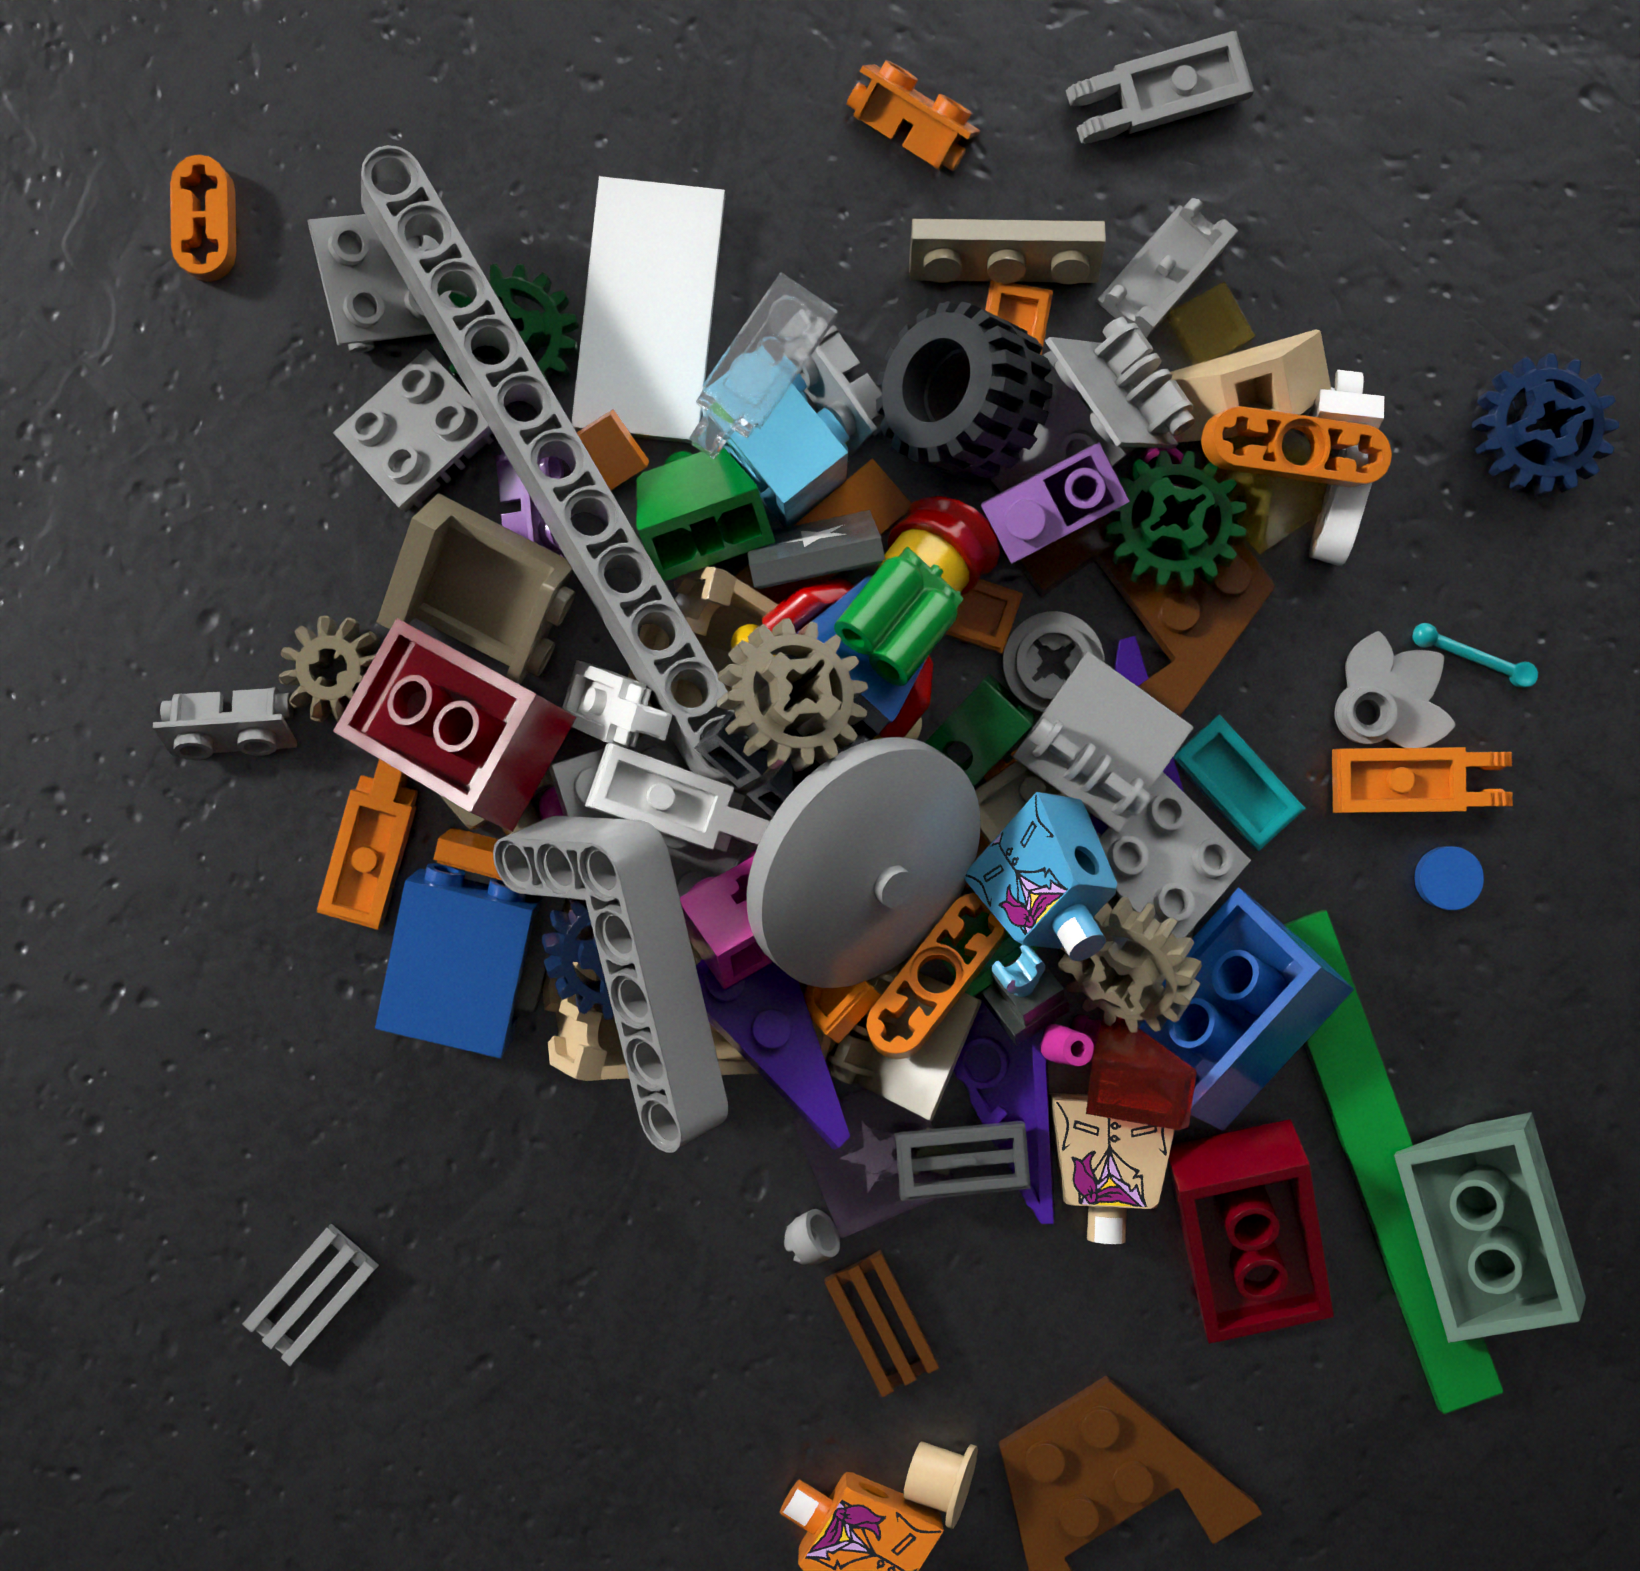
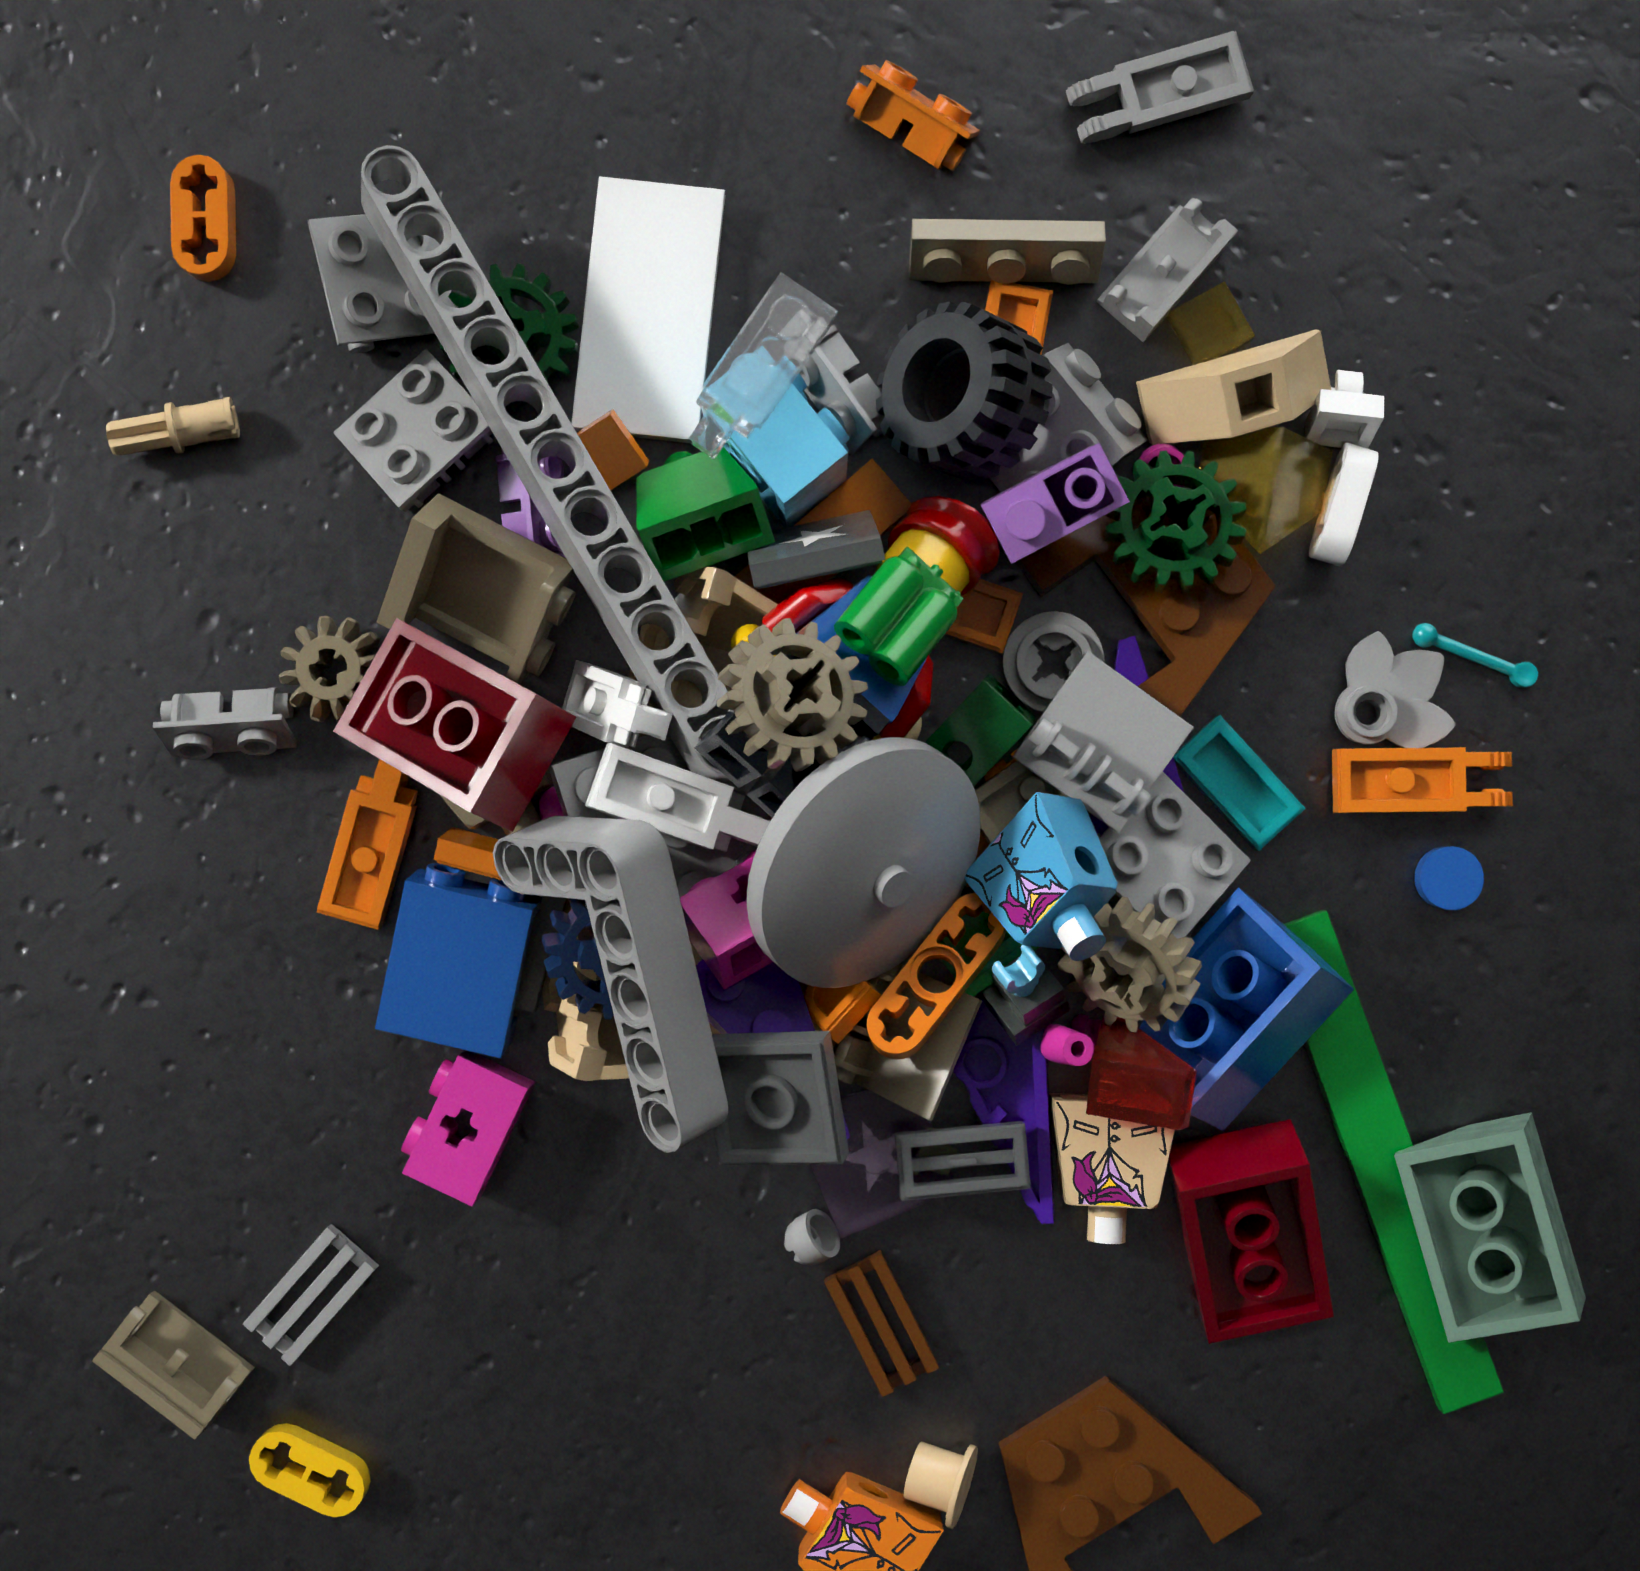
light grey hinge [1045,317,1195,449] -> none
orange beam [1201,406,1392,487] -> none
dark blue gear [1472,353,1619,496] -> none
none -> dark tan hinge [92,1291,255,1440]
none -> tan axle [106,397,240,456]
none -> yellow beam [249,1423,371,1517]
none -> dark pink brick [401,1050,536,1206]
none -> dark grey tile [712,1031,849,1165]

